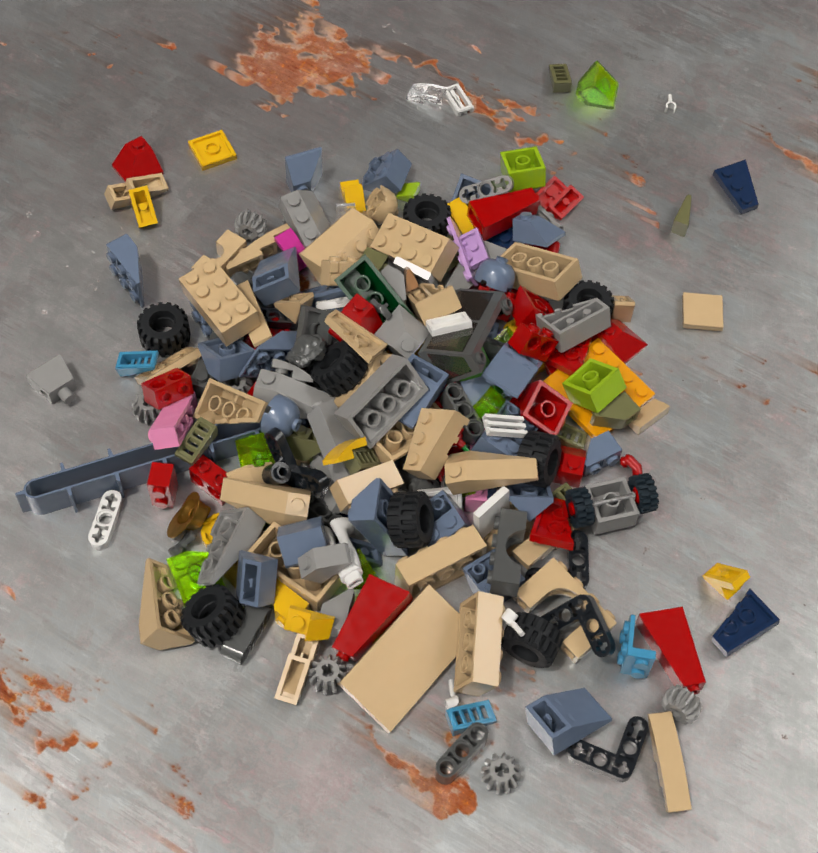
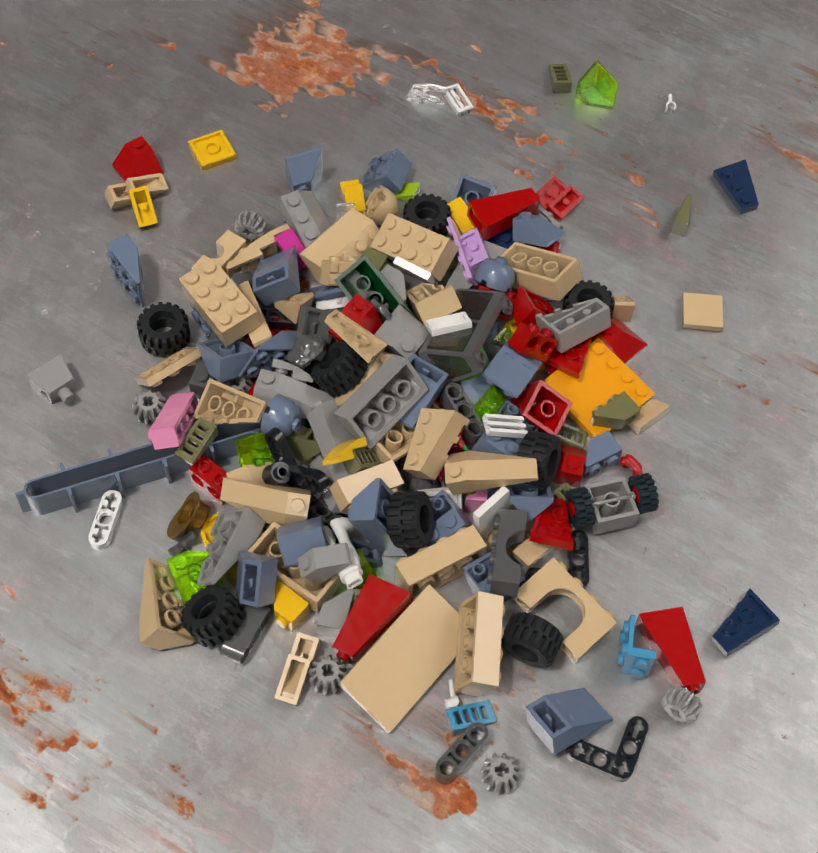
dark azure slope [115,350,159,377] -> none
red brick [141,368,194,410] -> none
red brick [147,462,178,509] -> none
yellow slope [284,605,335,641] -> none
medium nougat slope [404,266,419,293] -> none
light grey beam [459,175,514,204] -> none
lime brick [500,146,546,192] -> none
white hand [501,608,525,637] -> none
black beam [541,594,616,657] -> none
lime brick [562,358,627,413] -> none
tan slope [647,711,692,813] -> none
yellow slope [702,563,750,600] -> none

